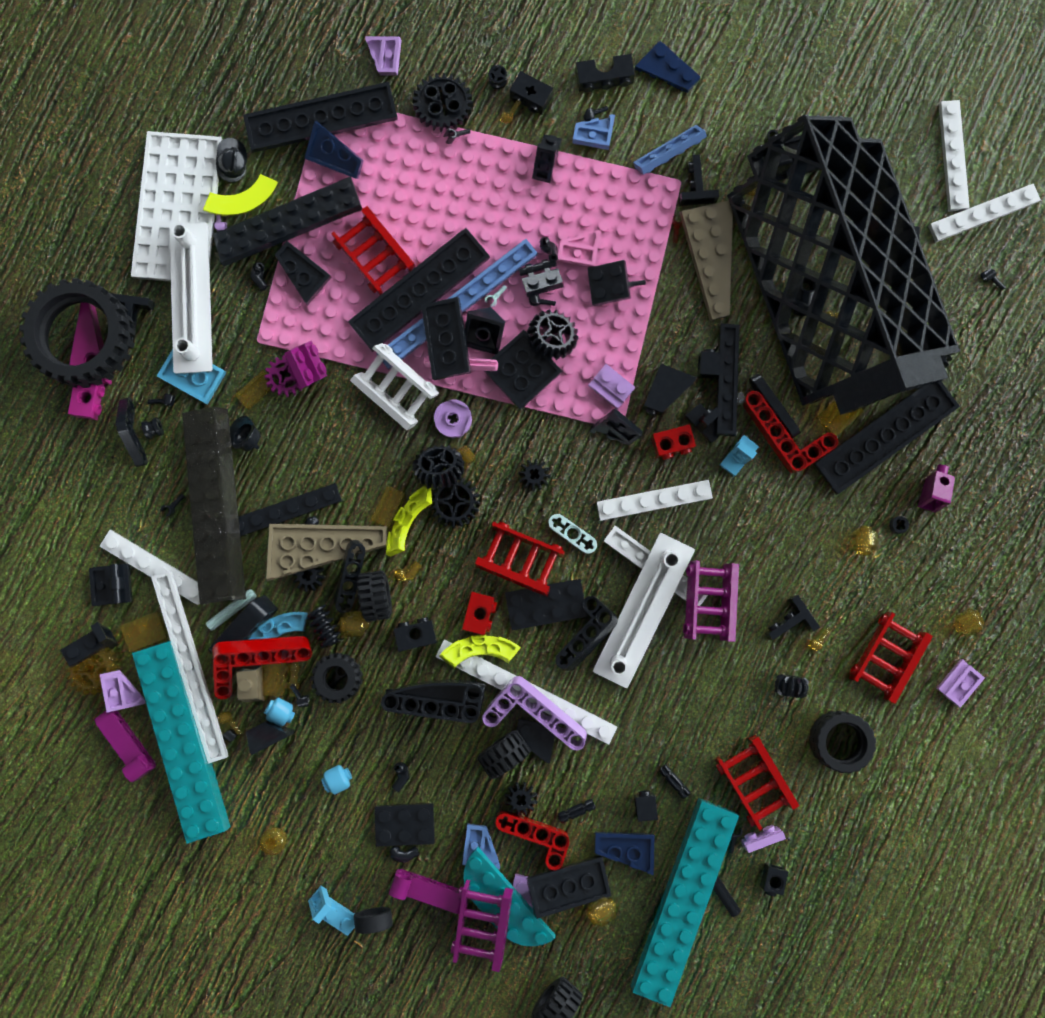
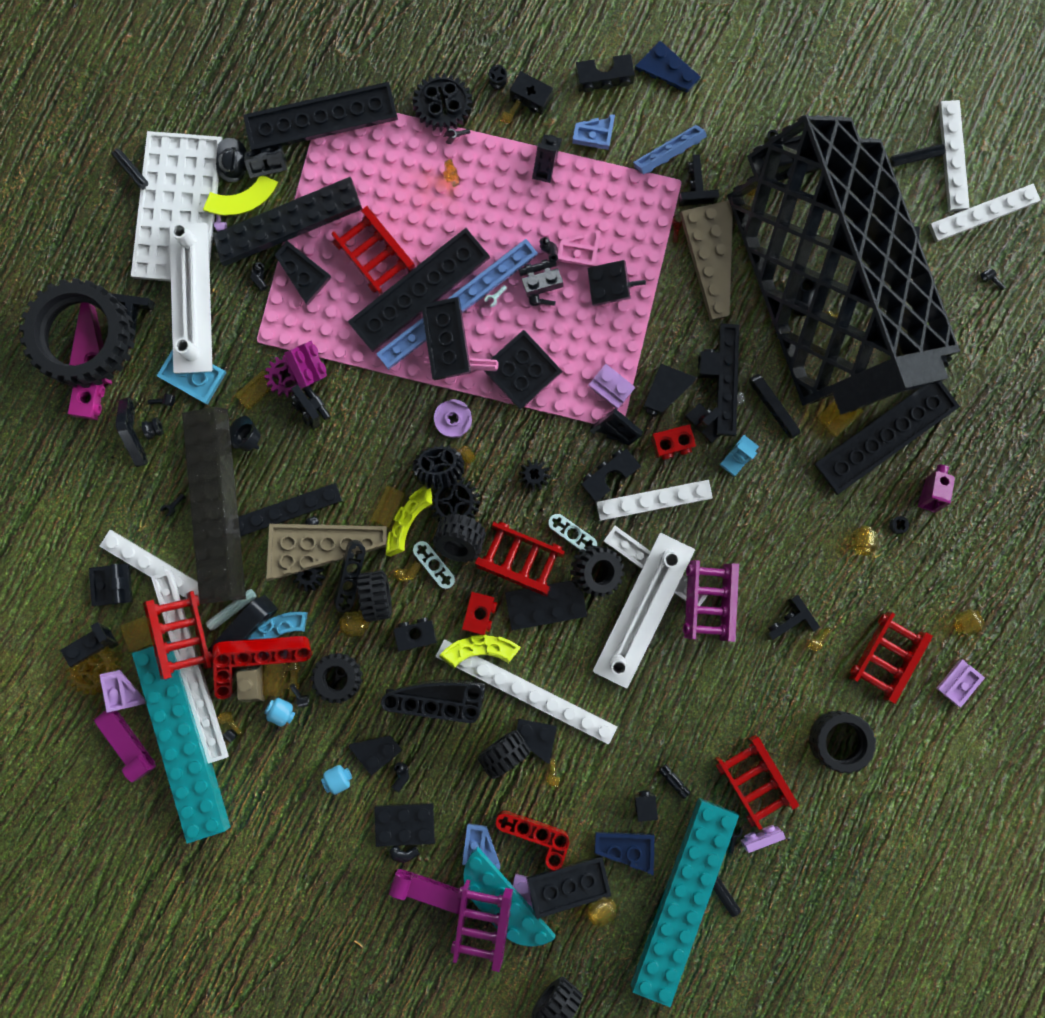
black slope [246,721,295,755] -> none
clear yellow head [259,827,288,856] -> none
dark blue wing [304,121,364,179] -> none
black piece [306,604,344,648] -> none
medium azure bracket [308,885,355,936] -> none
white fence [350,343,439,430] -> none
black tyre [354,907,393,934] -> none
lavender wing [365,36,402,76] -> none
black slope [465,307,505,355] -> none
lavender beam [482,676,587,751] -> none
black gear [505,782,538,816] -> none
black gear [527,309,579,360] -> none
black beam [555,596,618,671] -> none
black axle [558,799,596,823] -> none
black hand [584,106,608,122] -> none
red beam [742,391,838,473] -> none
black brick [760,863,789,897] -> none
black gear [775,674,809,698] -> none
none -> black axle [112,148,149,190]
none -> red fence [143,591,213,680]
none -> black brick [244,145,287,178]
none -> black plate [290,384,331,430]
none -> black wing [348,735,402,776]
none -> light aqua beam [413,541,455,589]
none -> black tyre [433,514,486,562]
none -> clear yellow plate [443,159,460,187]
none -> clear yellow hand [548,759,560,787]
none -> black tyre [570,546,624,597]
none -> black arch [581,448,641,503]
none -> black axle [890,144,946,167]

